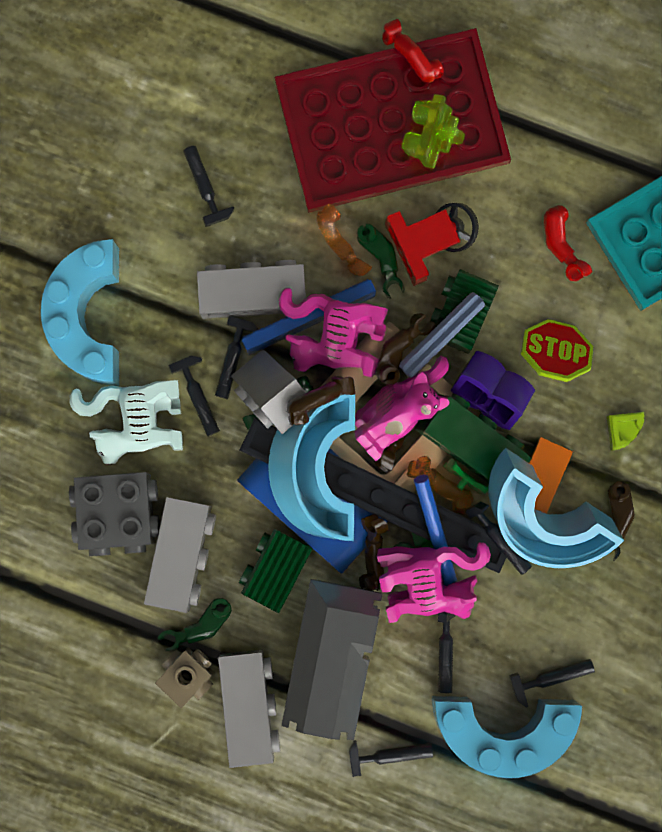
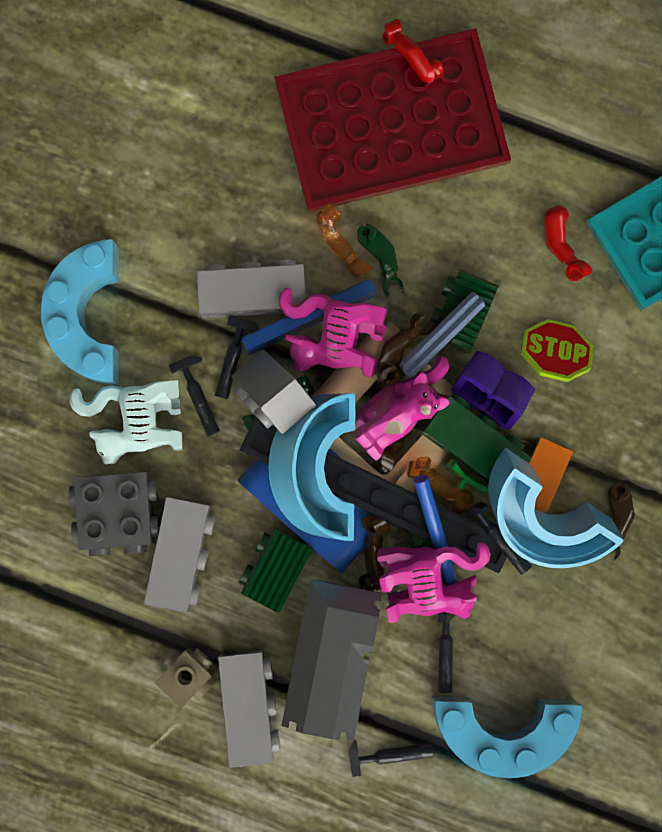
dark green arm [158,598,232,653] -> none
black piece [183,146,234,227] -> none
dark brown arm [286,376,356,425] -> none
red piece [385,203,479,286] -> none
clear neon green hips [402,94,465,168] -> none
black piece [509,659,595,708] -> none
lime tile [607,412,644,451] -> none

